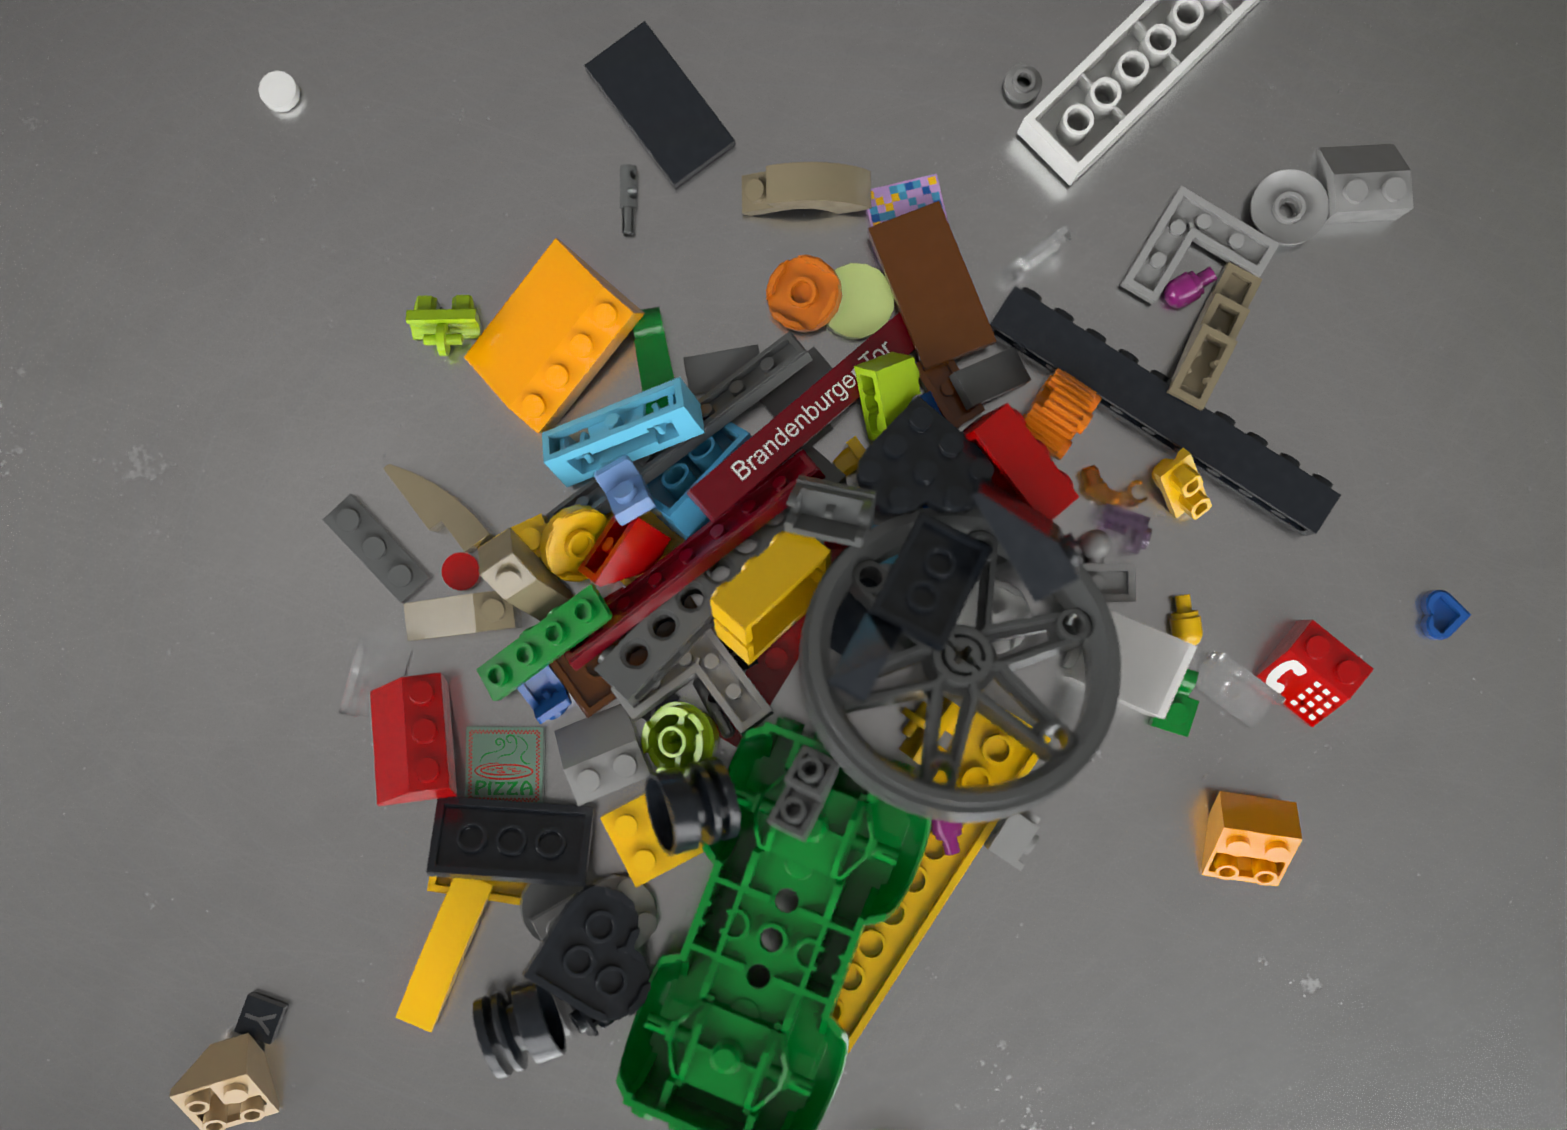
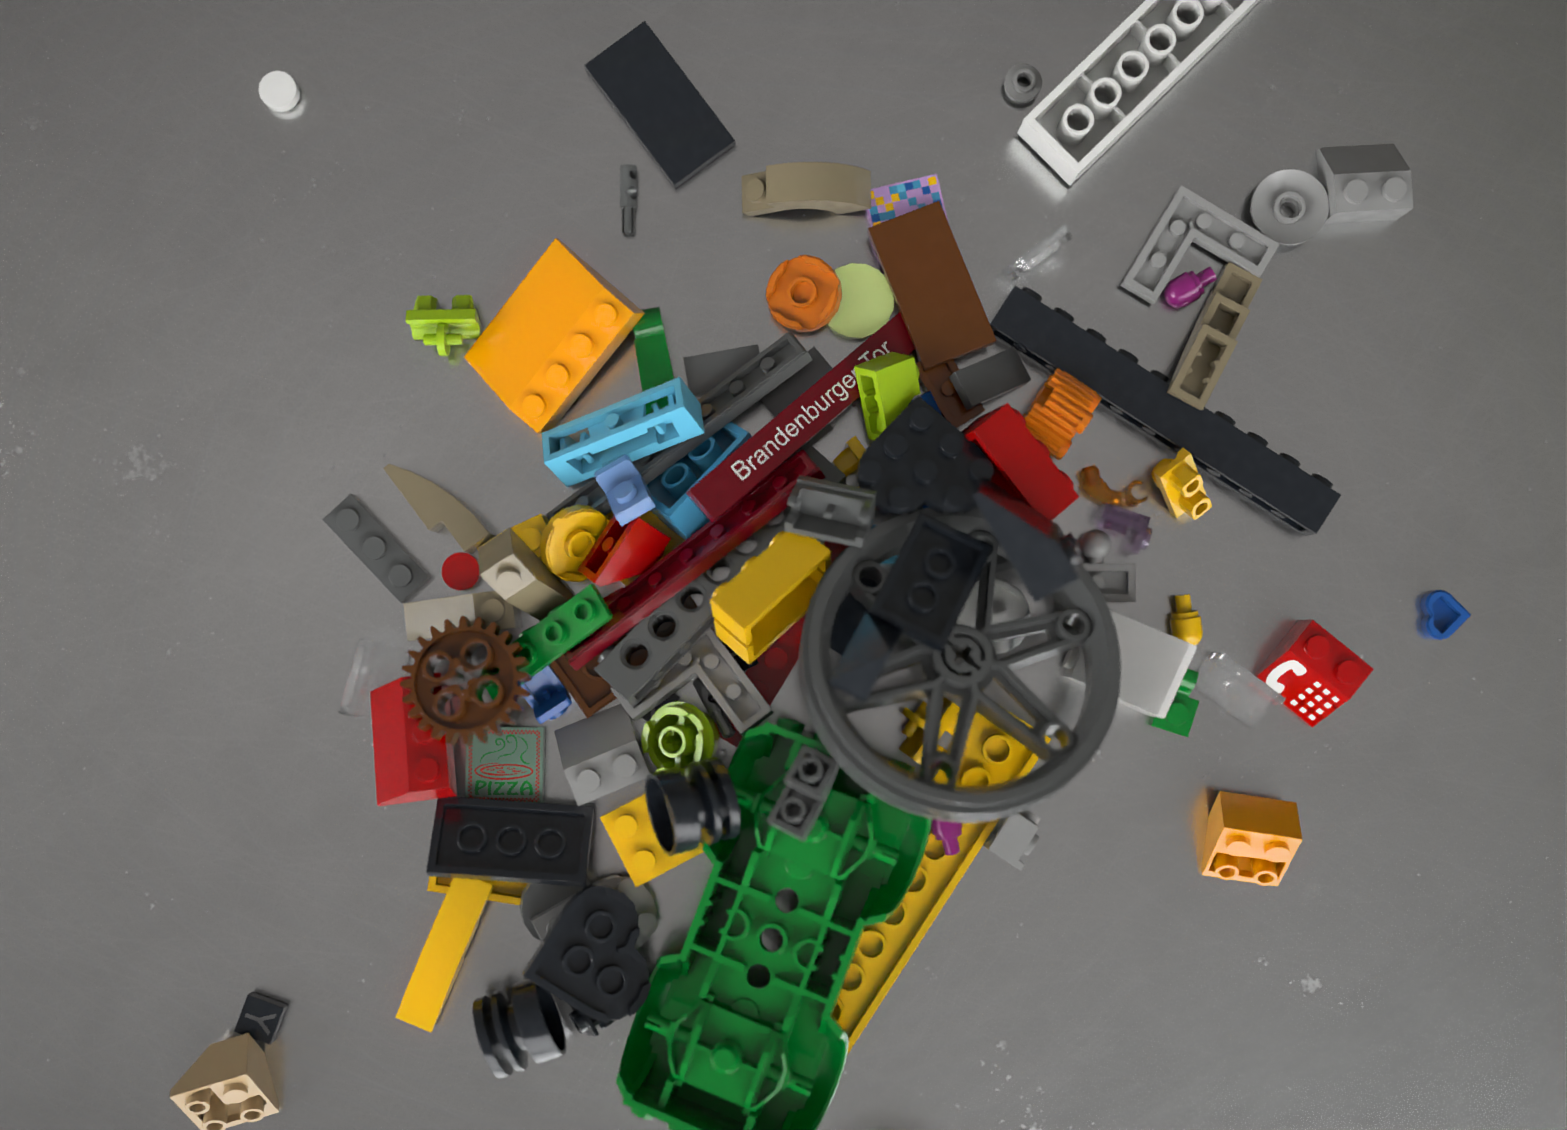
none -> reddish brown gear [400,616,532,746]

